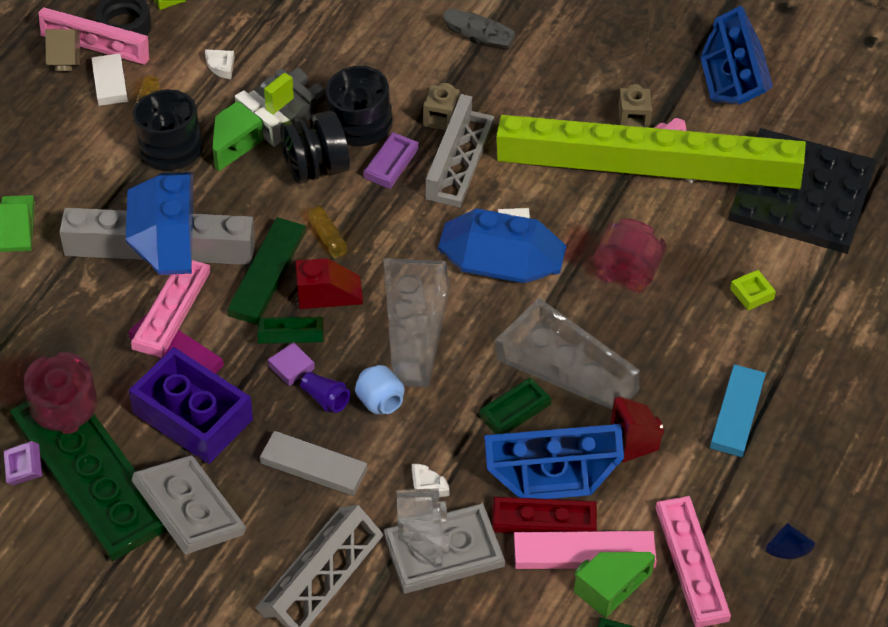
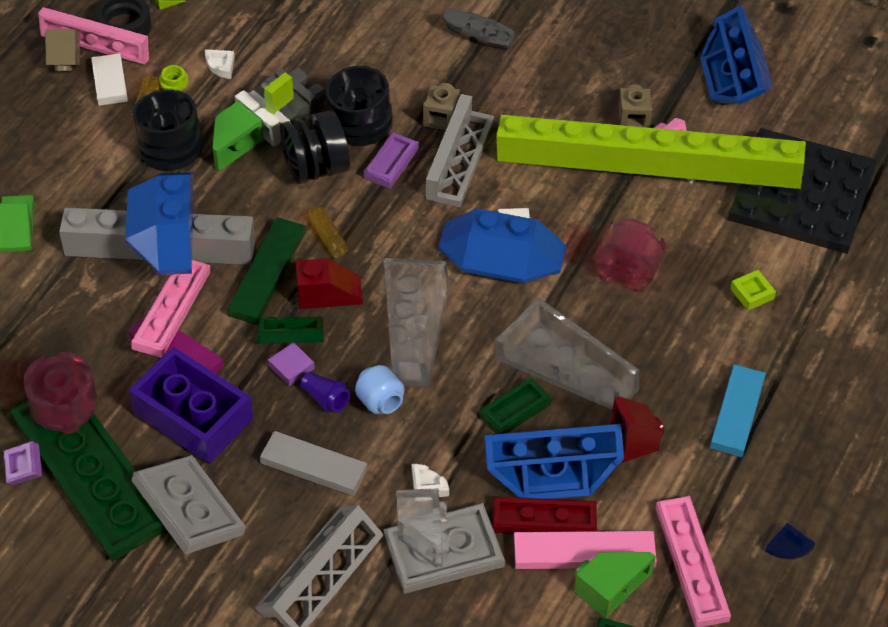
none -> lime plate [159,65,189,91]

